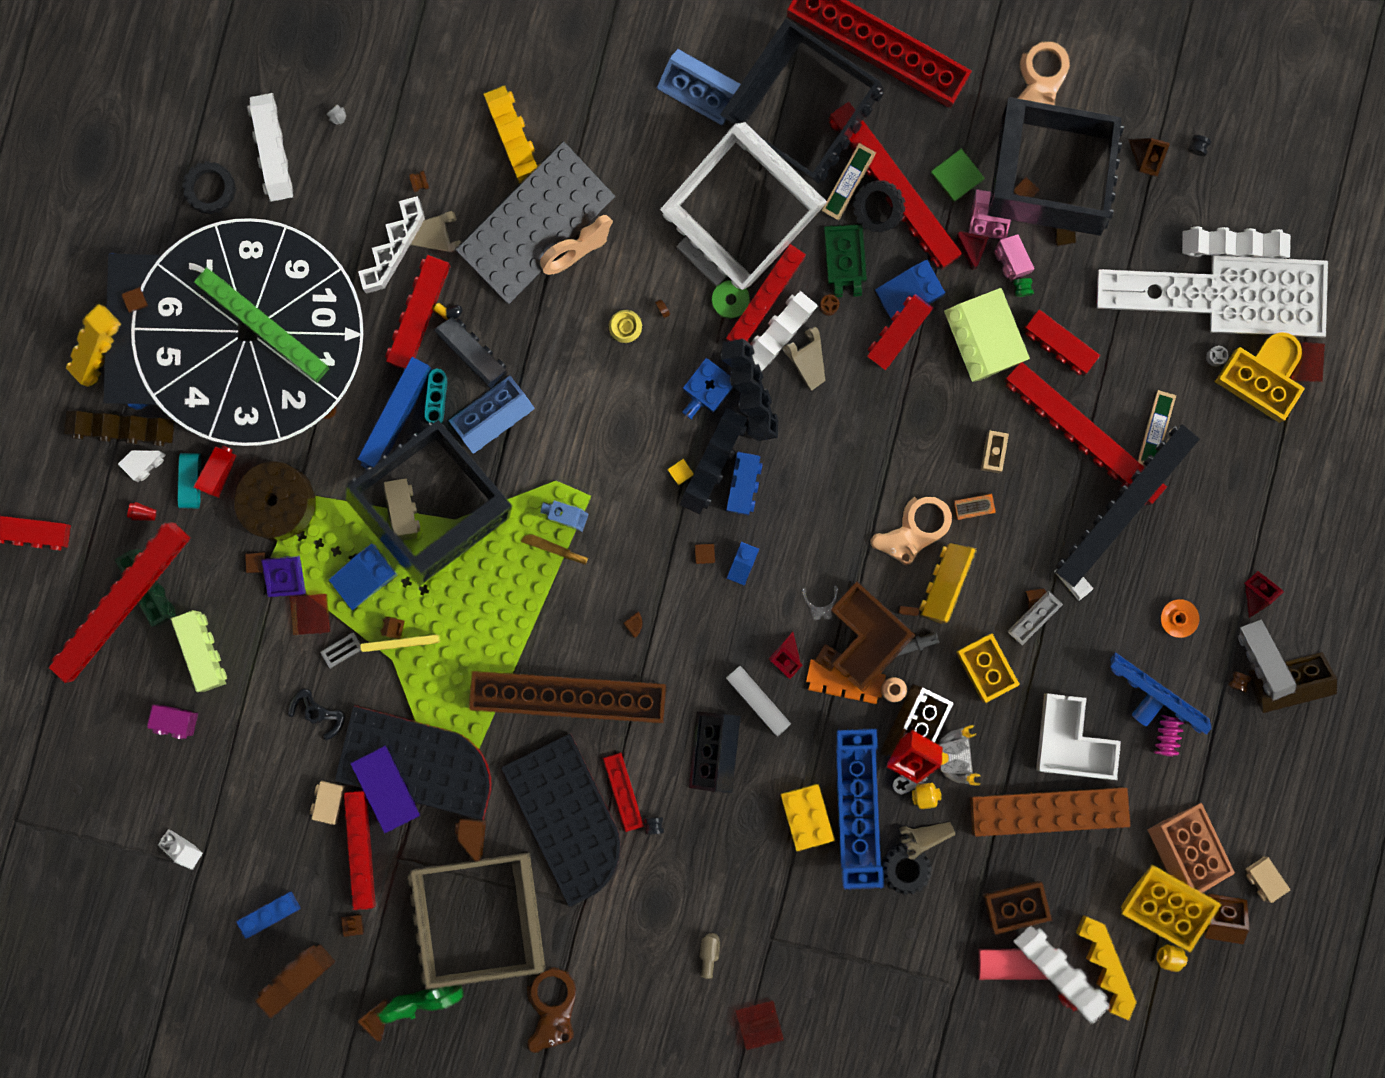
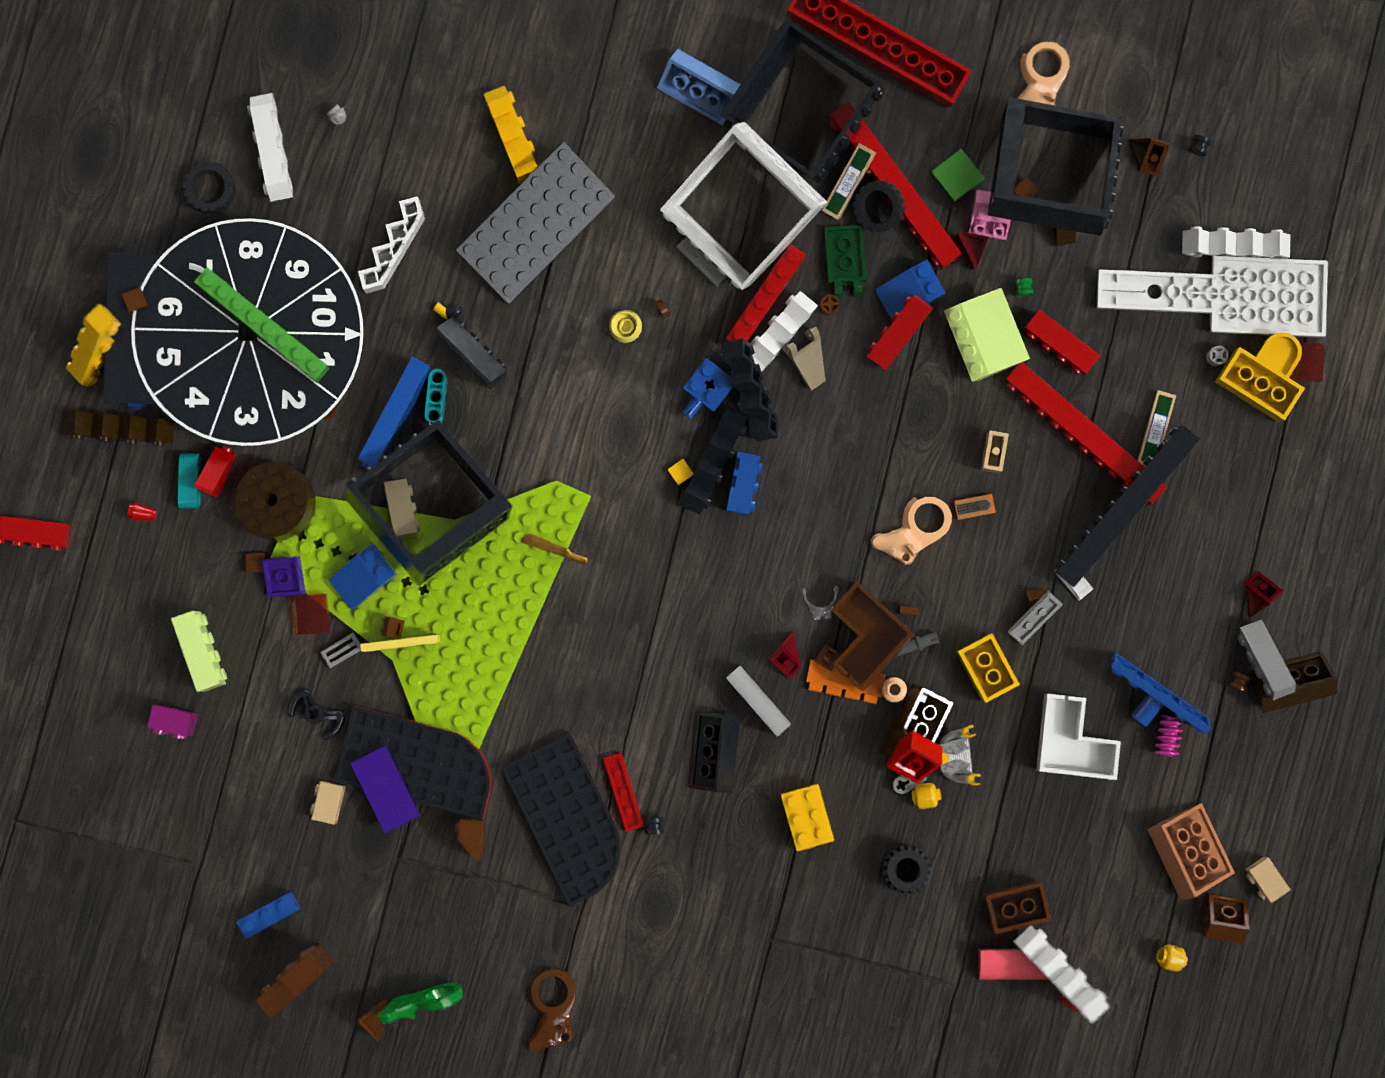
red brick [49,523,191,683] -> none
clear green brick [115,549,176,627] -> none
white slope [118,451,166,482] -> none
white slope [158,829,203,869] -> none
reddish brown tile [341,914,364,937] -> none
red brick [344,791,376,910] -> none
red brick [385,255,450,370] -> none
dark tan door [408,852,545,989] -> none
reddish brown wheel [409,170,429,193] -> none
dark tan flag [410,211,461,252] -> none
medium blue slope [449,376,535,454] -> none
reddish brown brick [469,671,666,723] -> none
light nougat animal [540,215,613,275] -> none
medium blue torso [541,500,589,532] -> none
reddish brown tile [624,611,643,638] -> none
reddish brown tile [695,544,715,564] -> none
dark tan arm [699,933,720,978] -> none
bright green tile [712,280,750,319] -> none
blue slope [727,542,759,586] -> none
clear red slope [736,1001,784,1051] -> none
blue slope [836,729,883,889] -> none
dark tan flag [899,822,955,859] -> none
yellow slope [919,543,976,624] -> none
dark orange brick [970,787,1130,837] -> none
bright pink slope [994,235,1034,281] -> none
yellow brick [1076,915,1136,1020] -> none
yellow slope [1121,865,1221,952] -> none
orange dish [1161,599,1199,638] -> none

